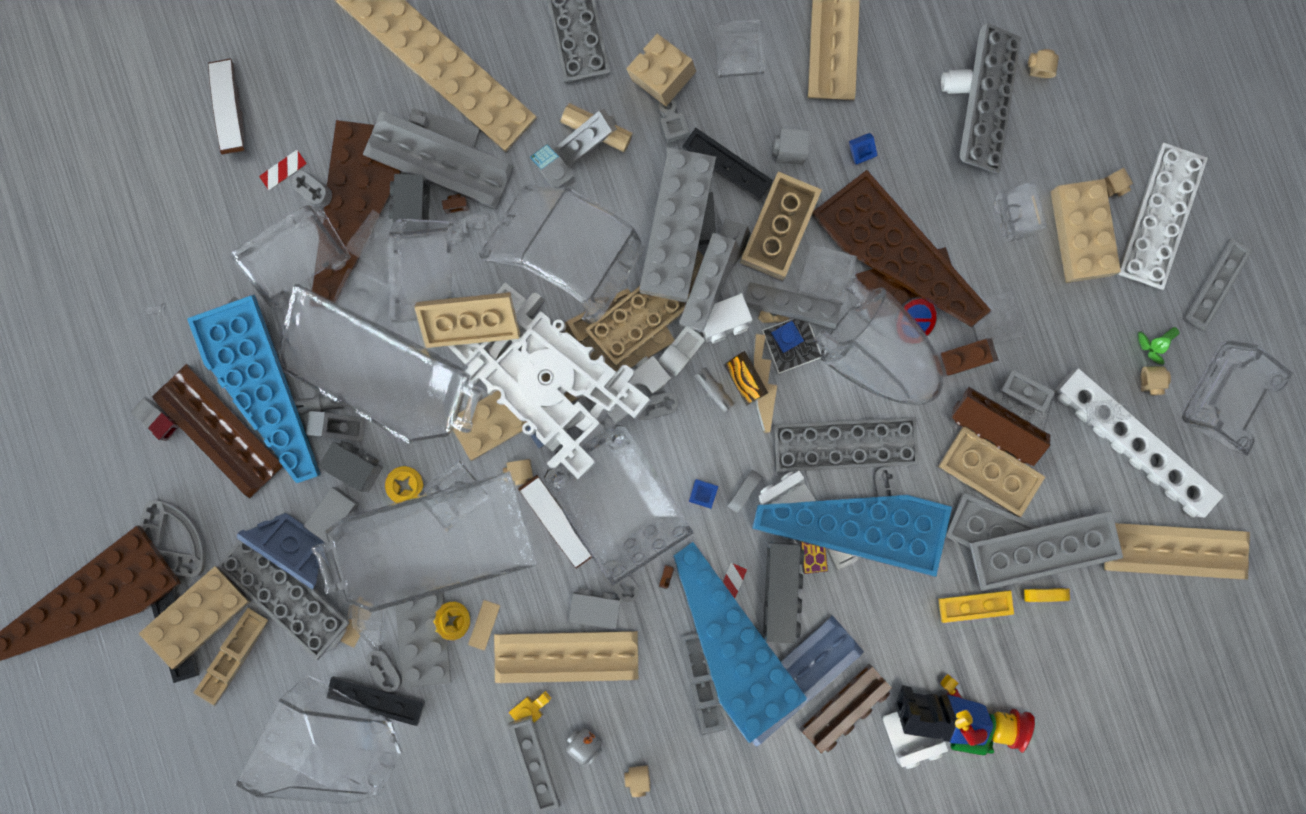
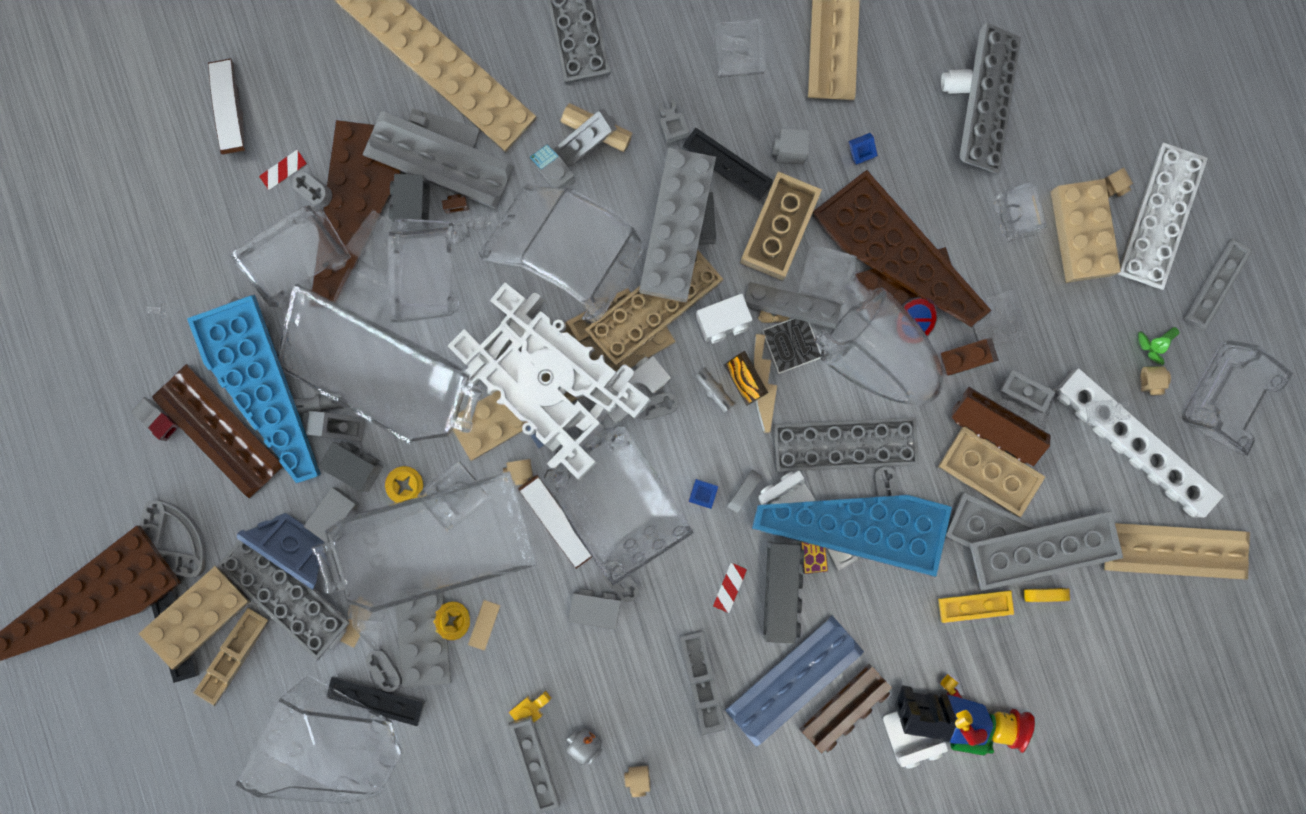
tan plate [414,292,520,348] -> none
tan plate [494,631,639,683] -> none
tan piece [626,33,696,106] -> none
white plate [658,327,705,377] -> none
reddish brown tile [659,564,674,589] -> none
dark azure wing [673,542,807,743] -> none
light grey arch [679,219,751,332] -> none
blue plate [771,321,804,353] -> none
tan plate [1028,49,1059,78] -> none

